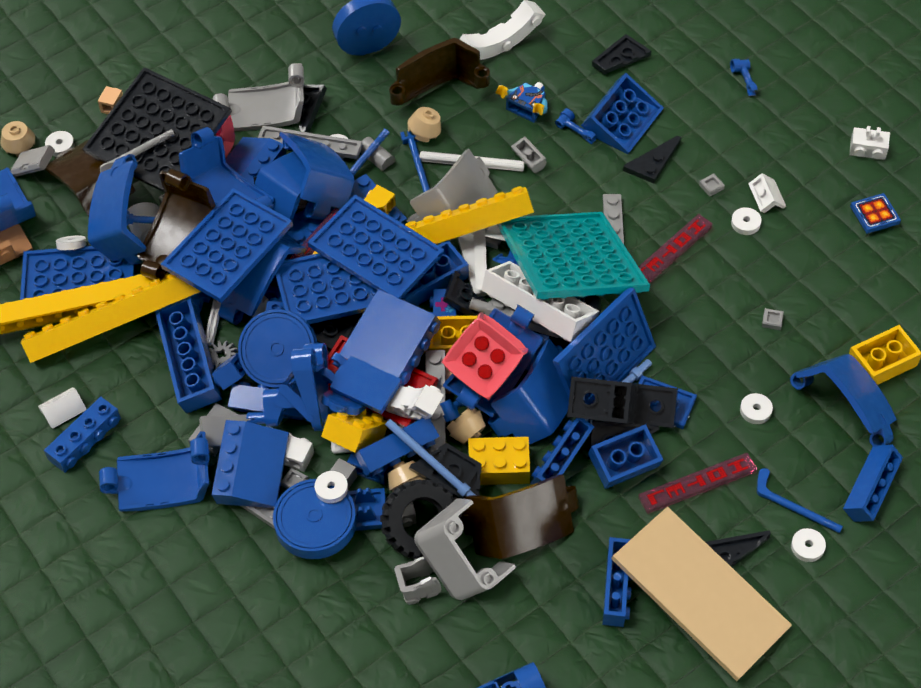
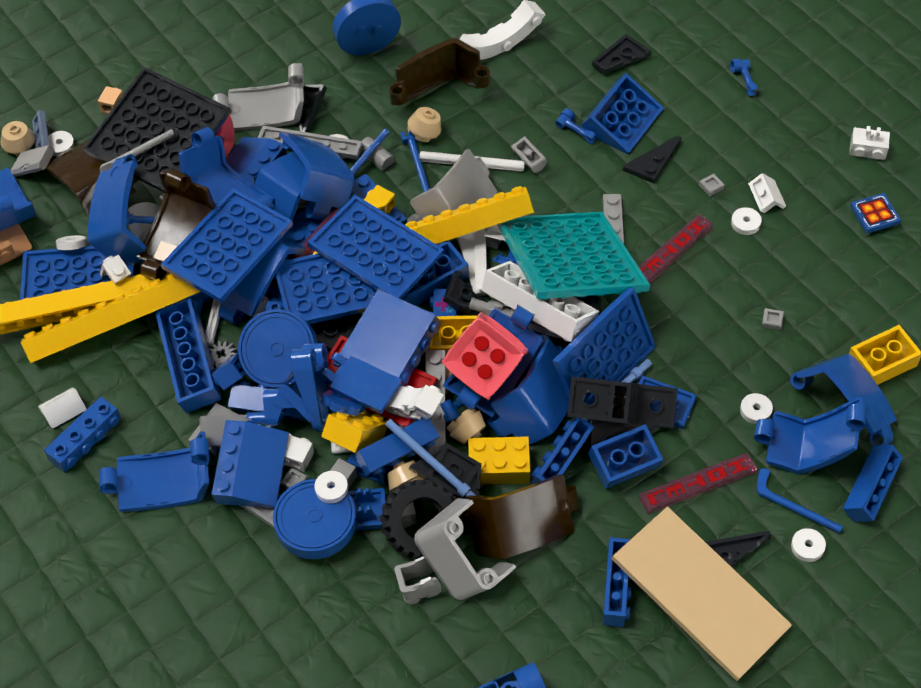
torso [495,82,548,123] -> none
none -> sand blue tile [32,110,49,148]
none -> white bracket [100,255,131,285]
none -> tile [153,241,177,262]
none -> blue panel [754,397,867,474]

